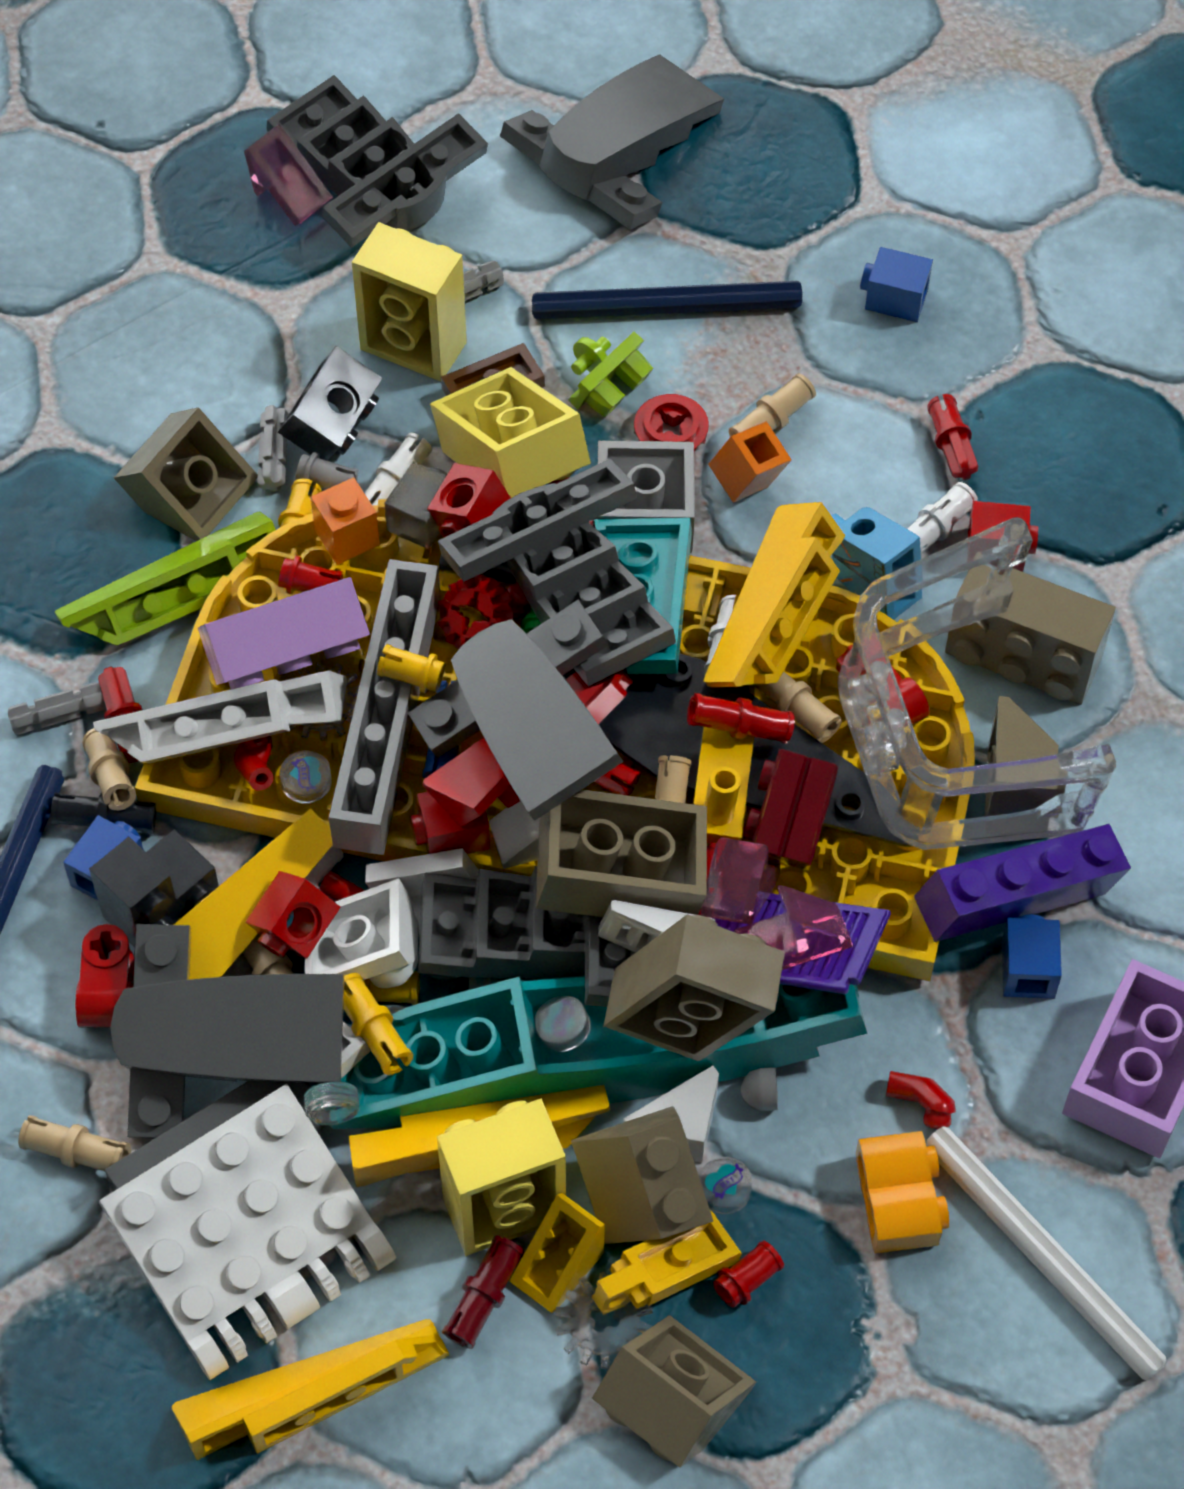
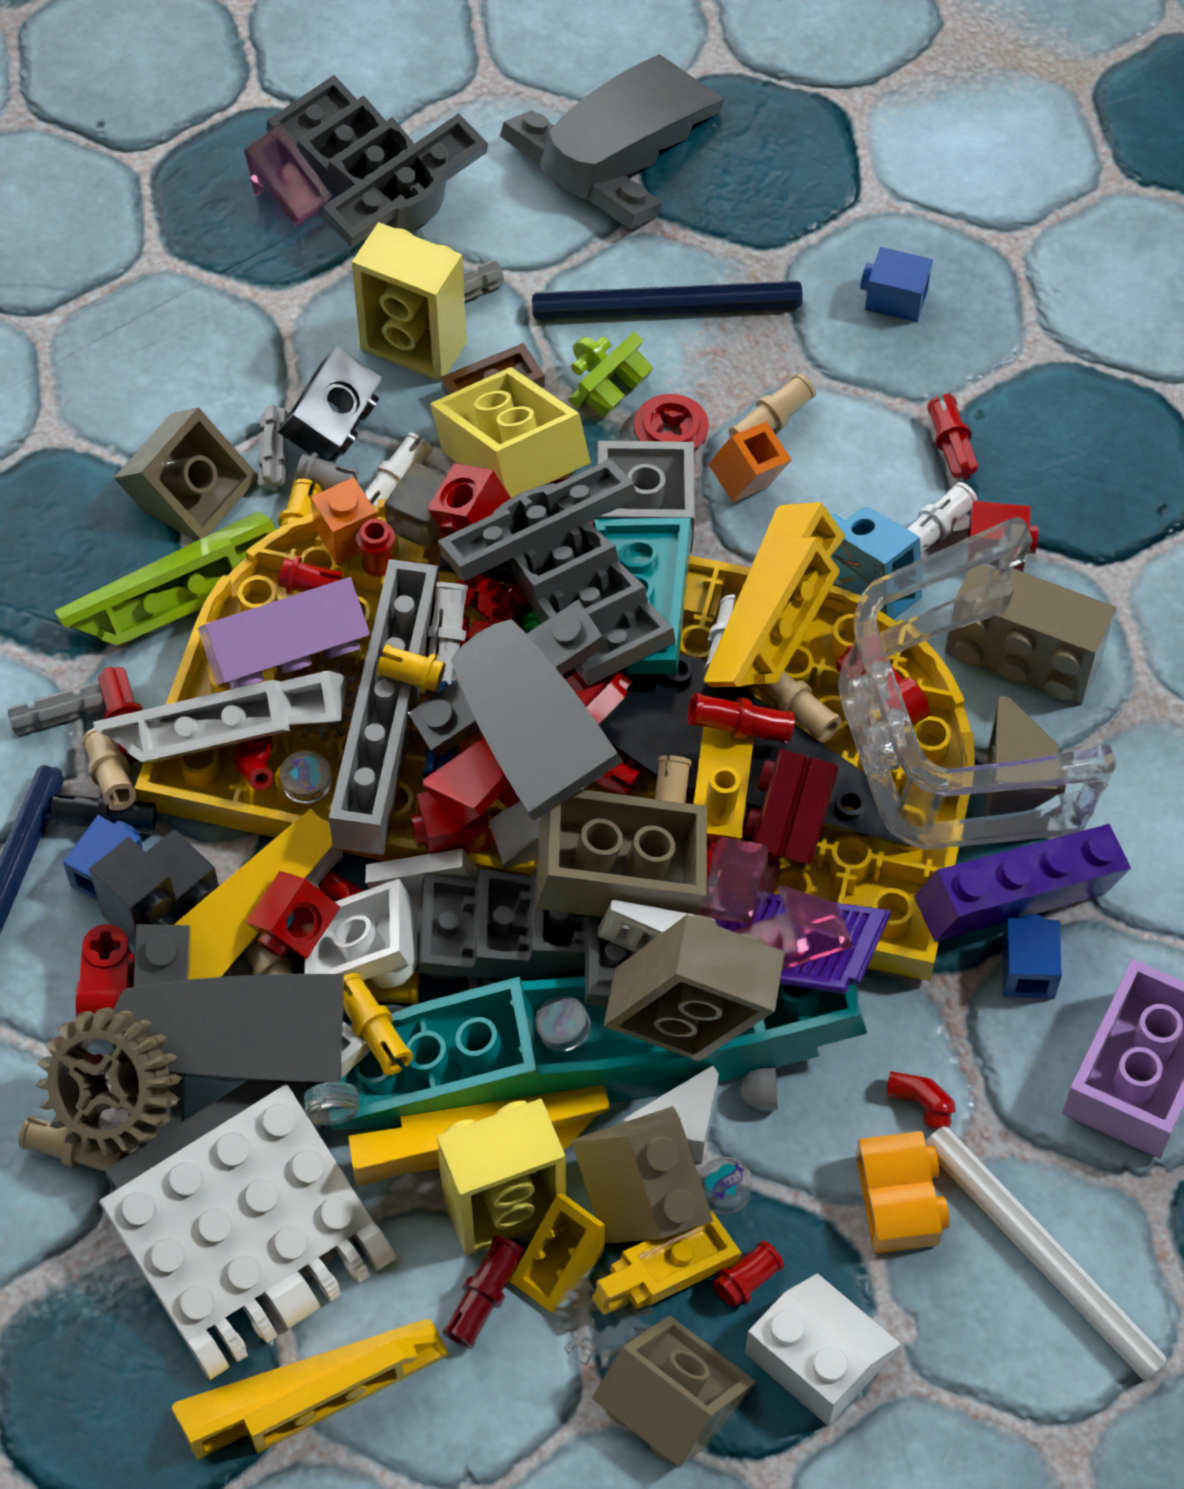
none -> dark tan gear [35,1008,182,1156]
none -> red pin [356,519,395,577]
none -> white pin [427,582,468,685]
none -> white slope [745,1273,901,1426]

